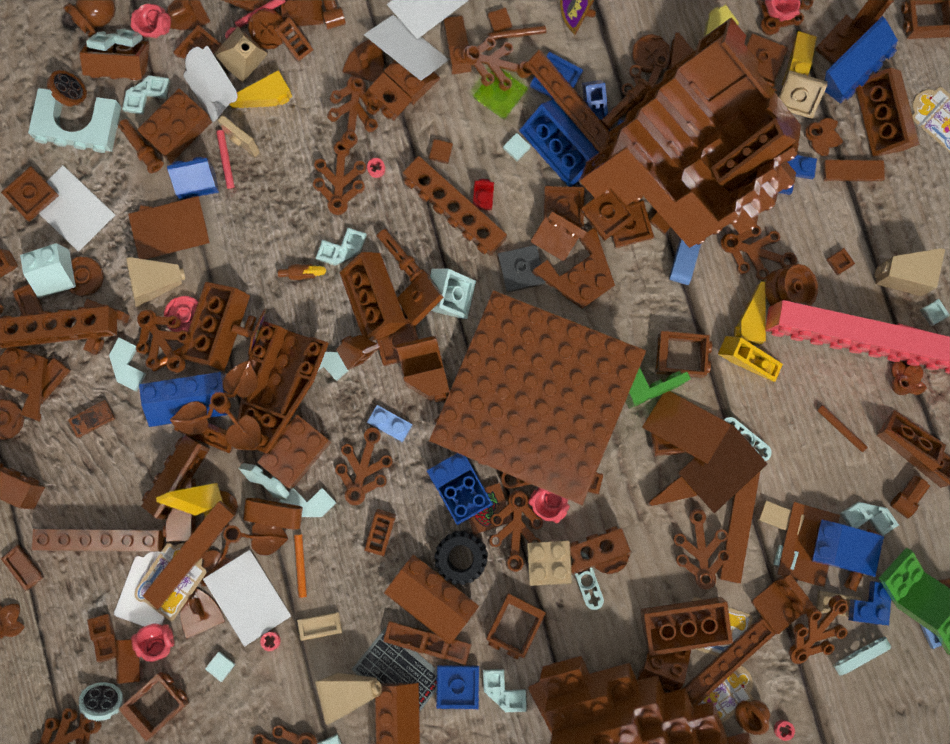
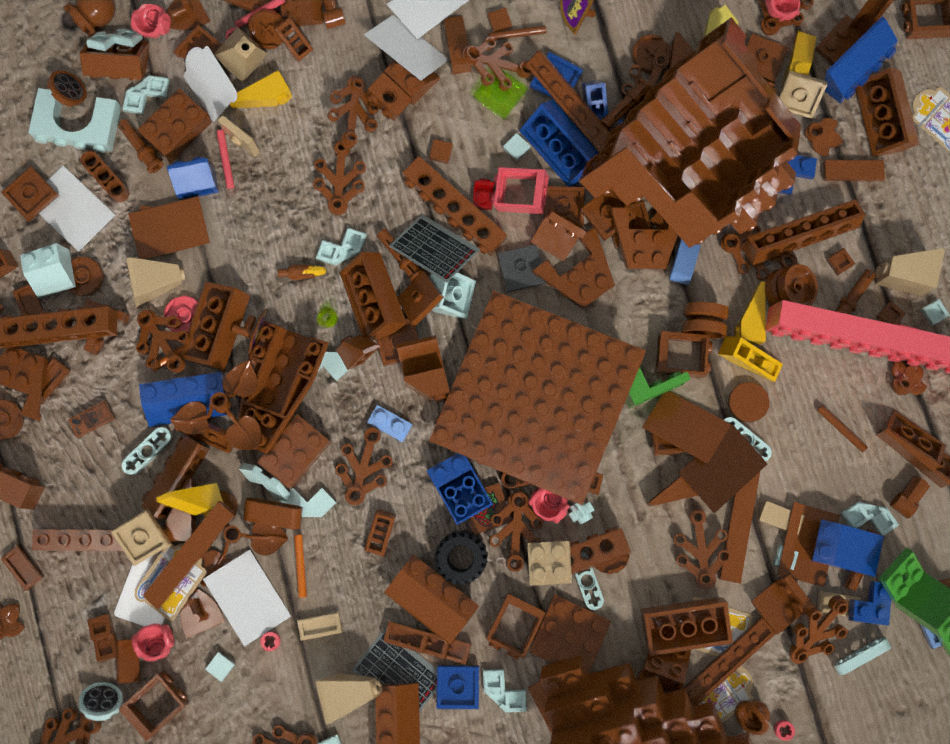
light aqua tile [109,337,146,392] -> none
dark orange shield [342,40,384,82] -> none
coral bush [367,158,385,178] -> none
dark orange brick [711,118,797,189] -> none
none -> dark orange beam [80,151,130,202]
none -> tan plate [111,509,171,566]
none -> light aqua beam [122,427,173,475]
none -> clear neon green piece [317,307,338,328]
none -> sticker [389,214,480,282]
none -> coral window [492,167,549,214]
none -> dark orange plate [529,595,611,673]
none -> light aqua gear [568,502,594,525]
none -> dark orange wing [609,207,678,269]
none -> dark orange wheel [682,302,729,339]
none -> dark orange tile [728,382,770,423]
none -> dark orange brick [743,199,866,266]
none -> dark orange pin [835,269,876,315]
none -> dark orange tile [876,301,906,325]

